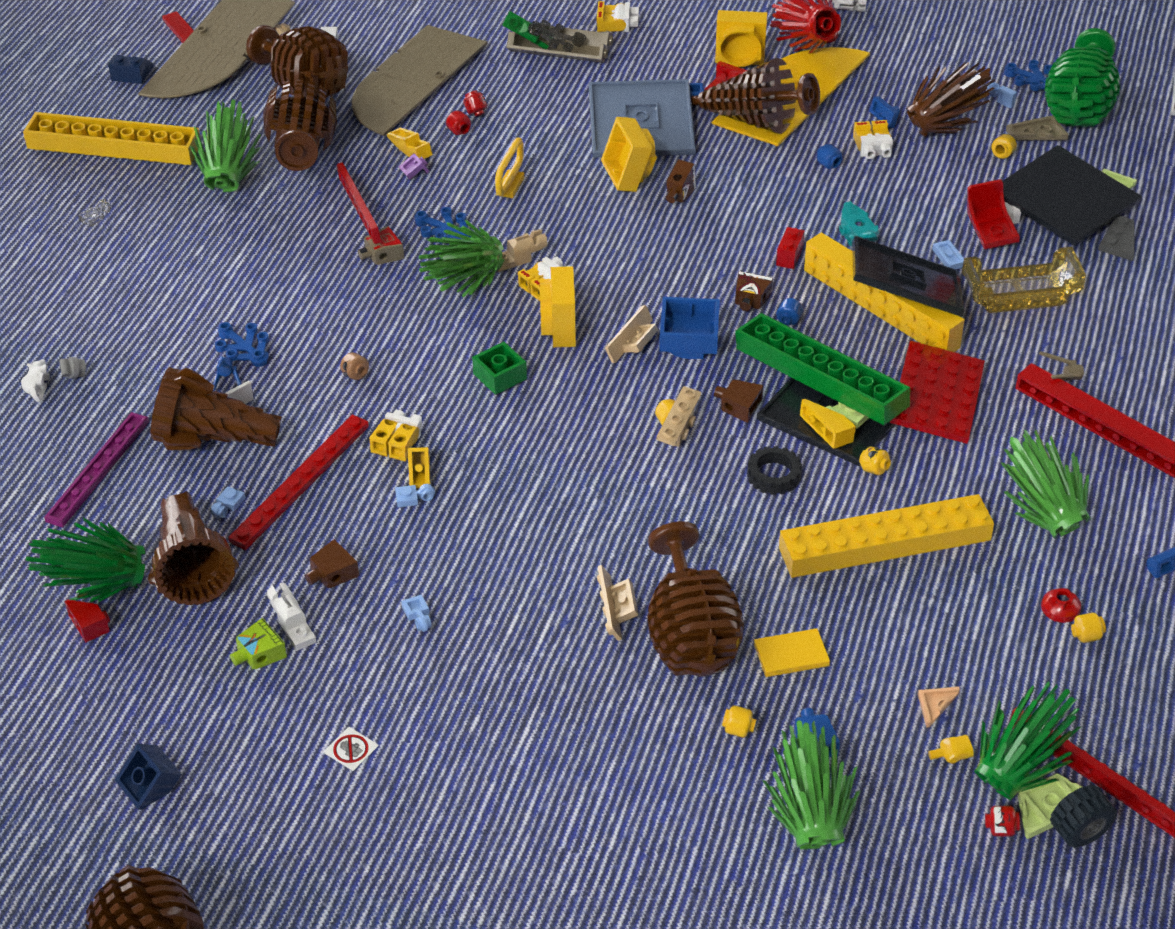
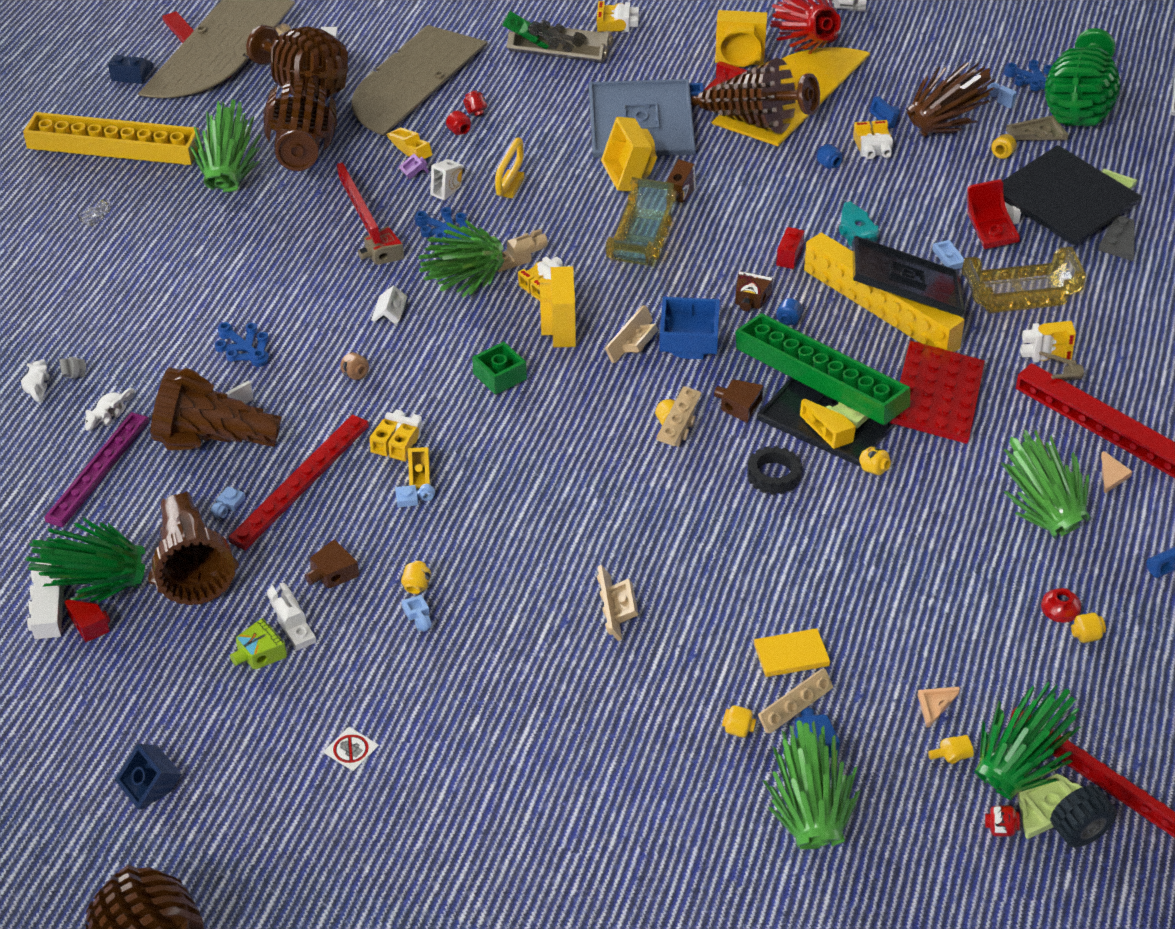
blue plant [213,356,242,391] -> none
reddish brown plant [647,521,744,677] -> none
yellow brick [779,494,994,578] -> none
none -> white brick [27,562,65,639]
none -> white animal [85,388,136,431]
none -> white panel [371,285,408,324]
none -> yellow head [401,561,431,594]
none -> white torso [430,159,465,200]
none -> windscreen [606,177,677,267]
none -> tan bracket [758,669,833,733]
none -> hips [1020,321,1076,362]
none -> light nougat tile [1101,451,1132,493]

